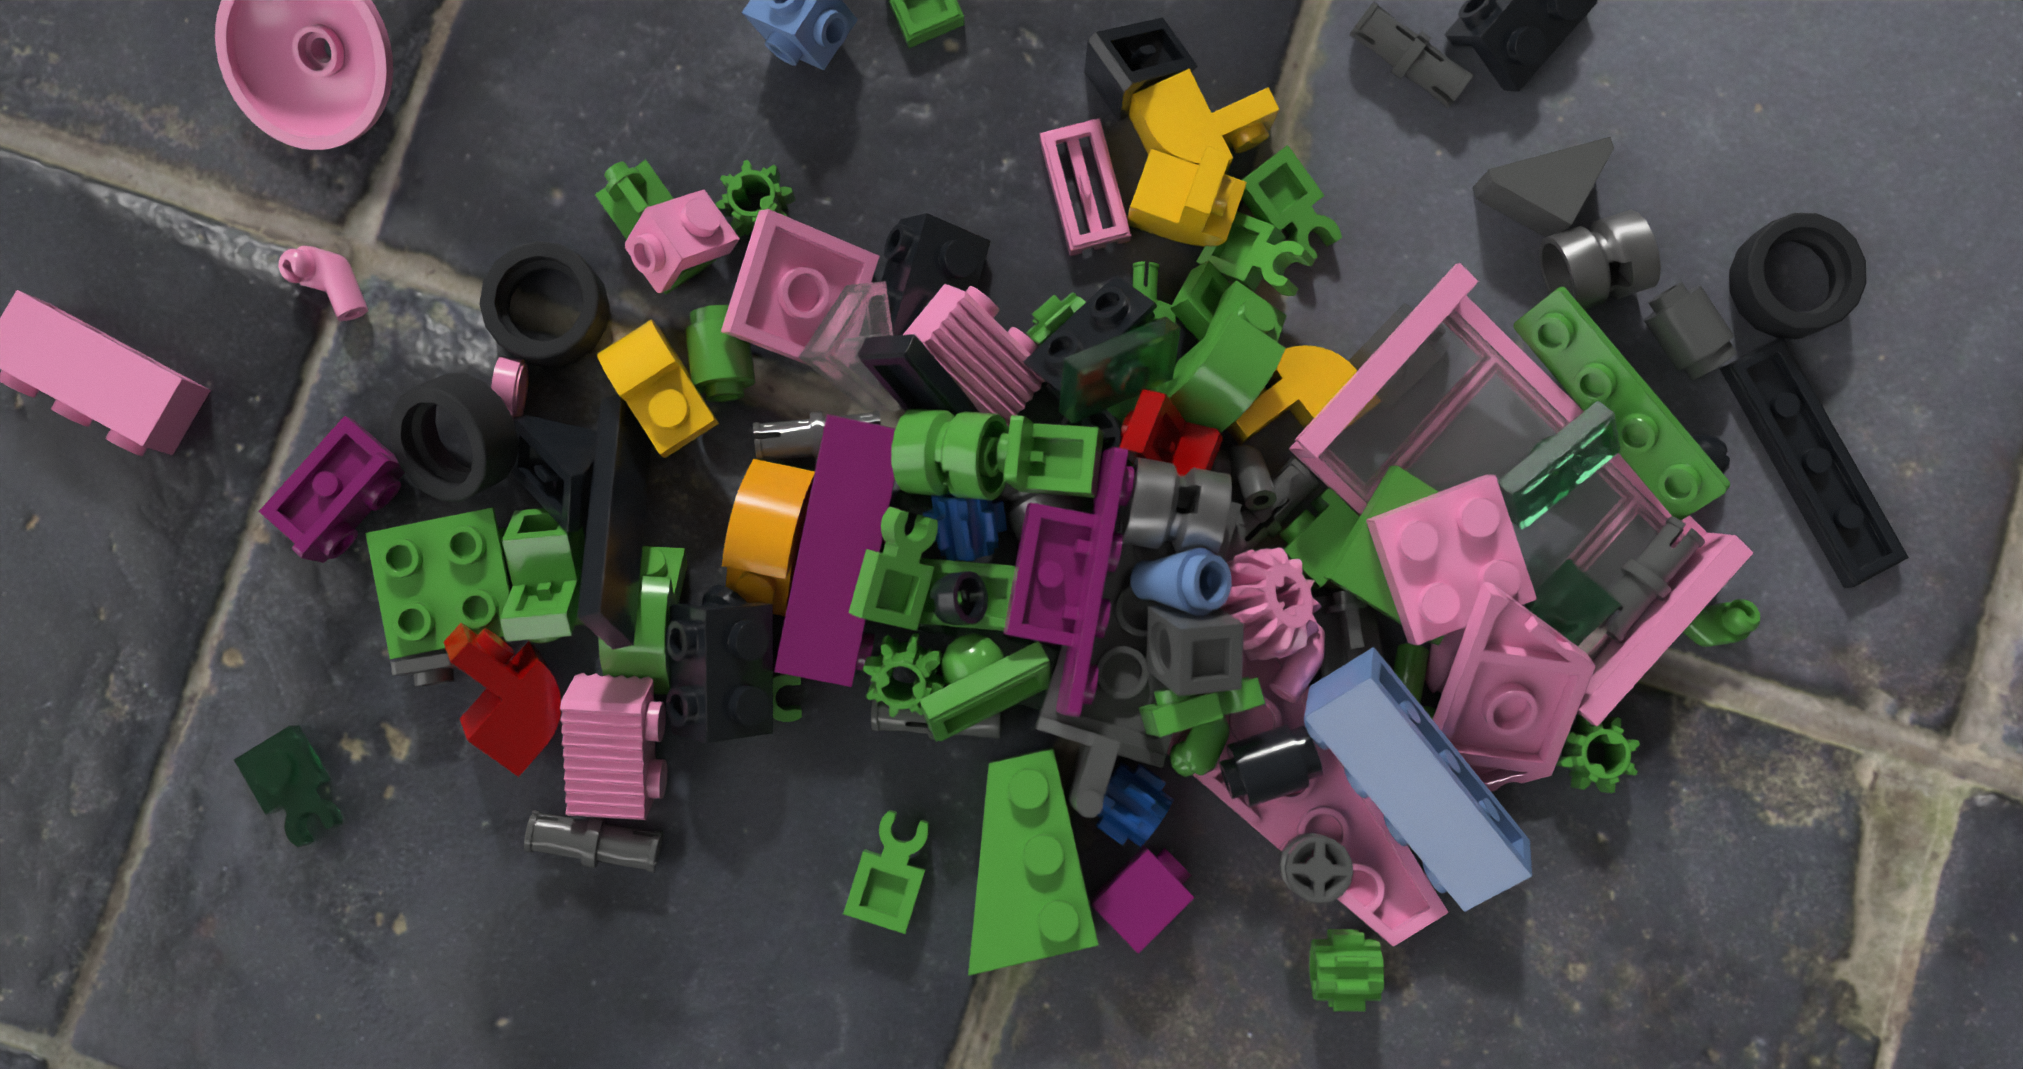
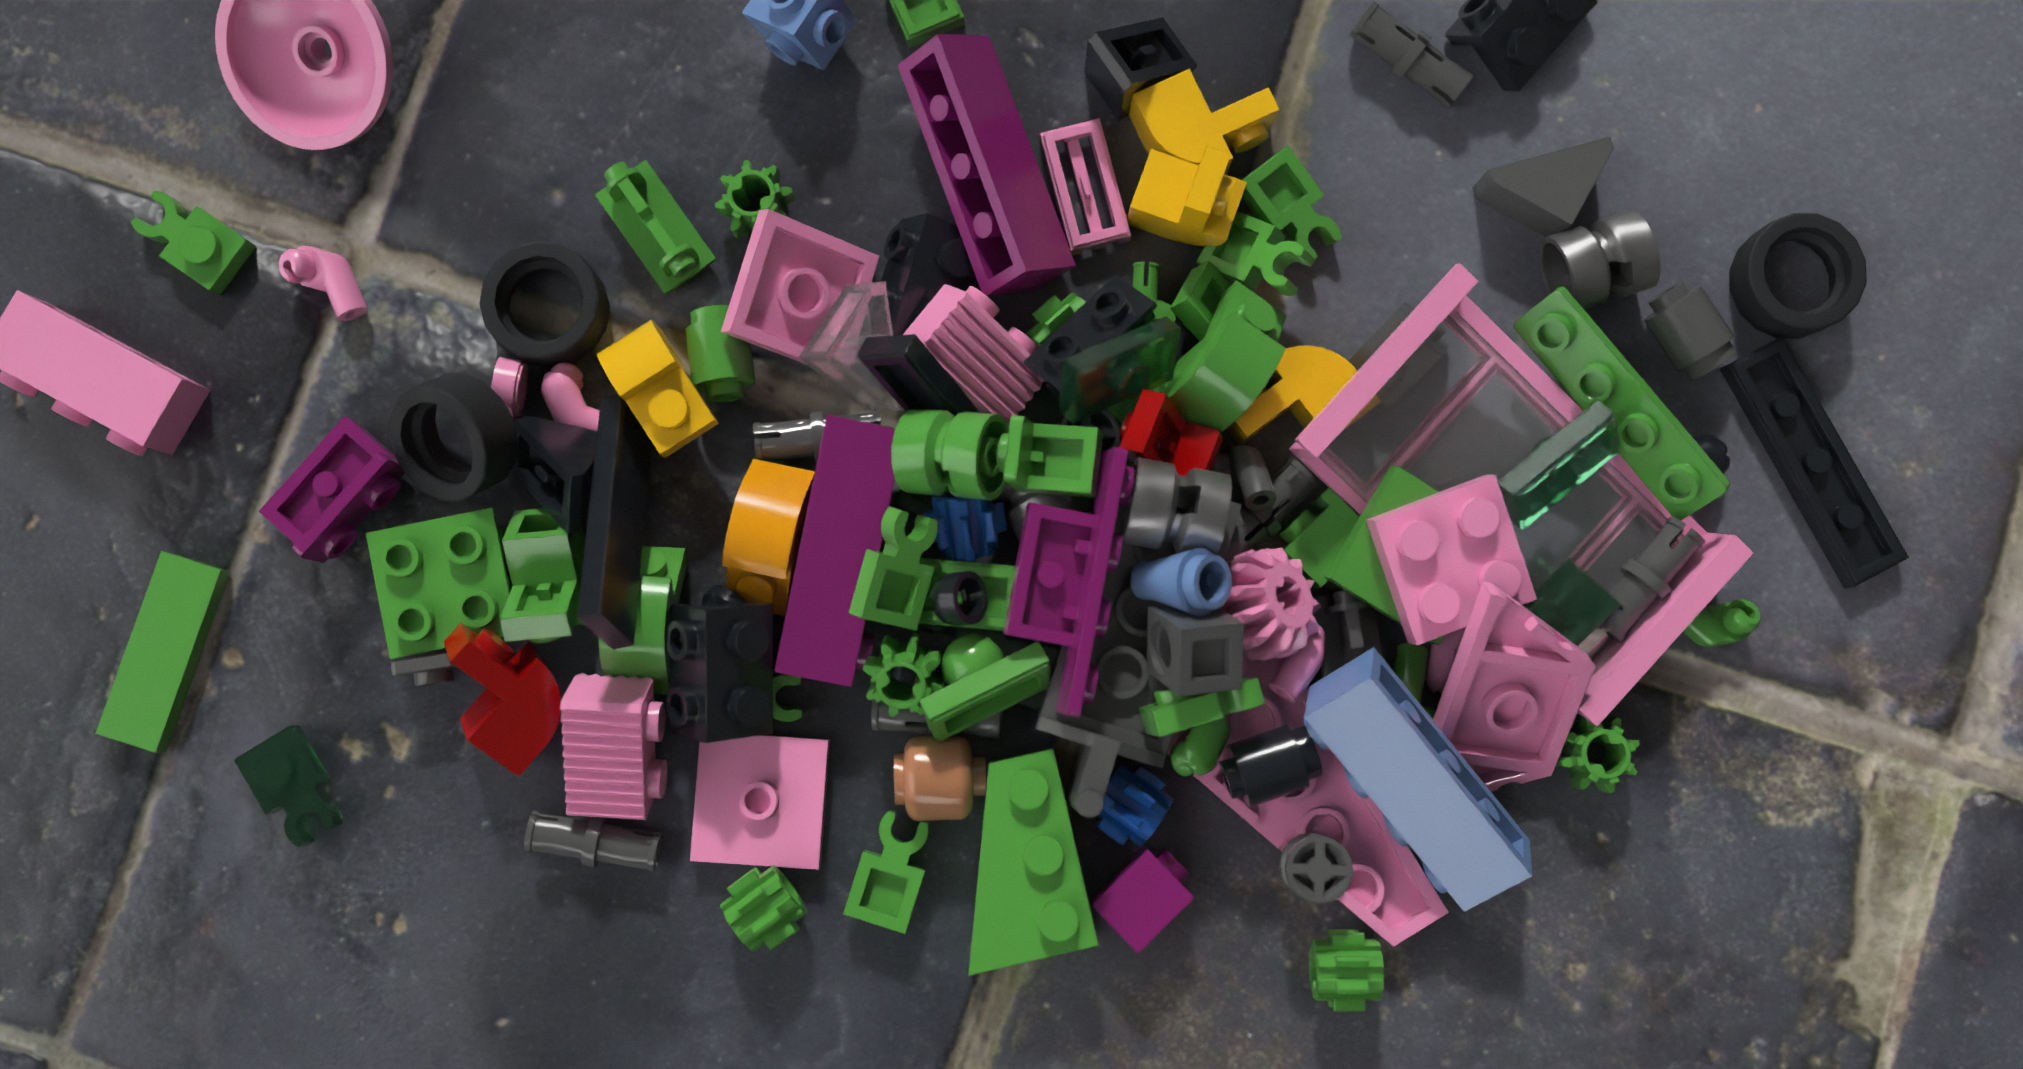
bright pink bracket [625,190,740,293] -> none
none -> bright green tile [95,551,231,753]
none -> bright green plate [131,191,256,296]
none -> bright pink arm [540,362,599,431]
none -> bright pink plate [690,735,831,870]
none -> bright green gear [720,865,808,952]
none -> nougat head [894,735,986,821]
none -> magenta brick [898,34,1076,297]

